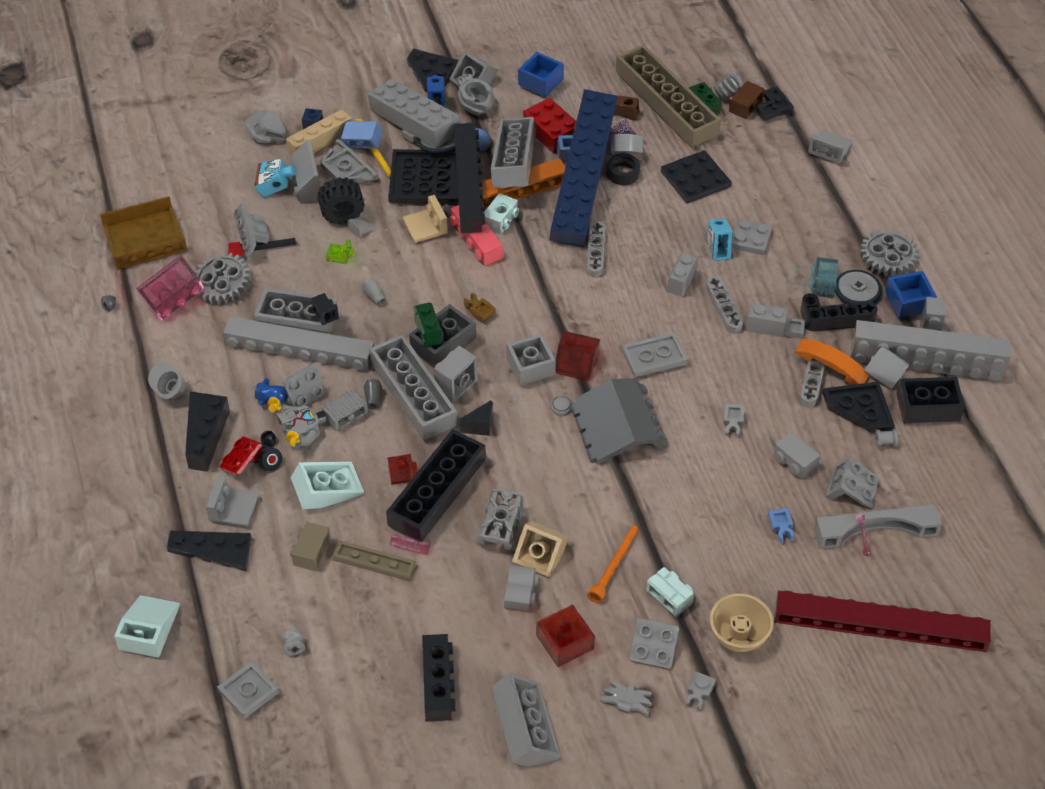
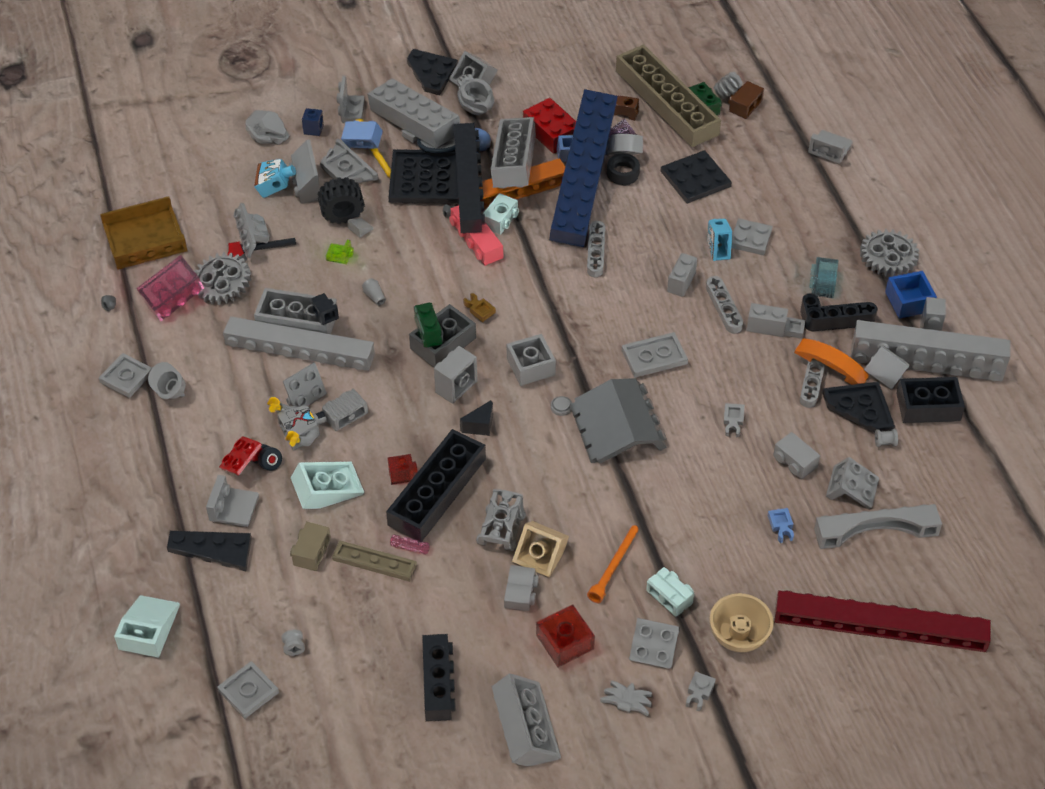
black wedge [185,391,230,472] -> none
blue animal [255,378,288,406] -> none
black hinge [260,430,276,447] -> none
tan brick [286,109,352,156] -> none
dark grey cone [363,379,382,409] -> none
light grey brick [369,334,458,441] -> none
tan bracket [403,195,448,242] -> none
blue torso [427,75,445,107] -> none
blue piece [518,52,564,97] -> none
clear red slope [555,331,600,381] -> none
black plate [756,86,794,121] -> none
light grey wheel [834,270,882,304] -> none
clear pink hinge [856,514,871,556] -> none
none -> light grey plate [99,353,152,398]
none -> light grey bracket [337,76,365,123]

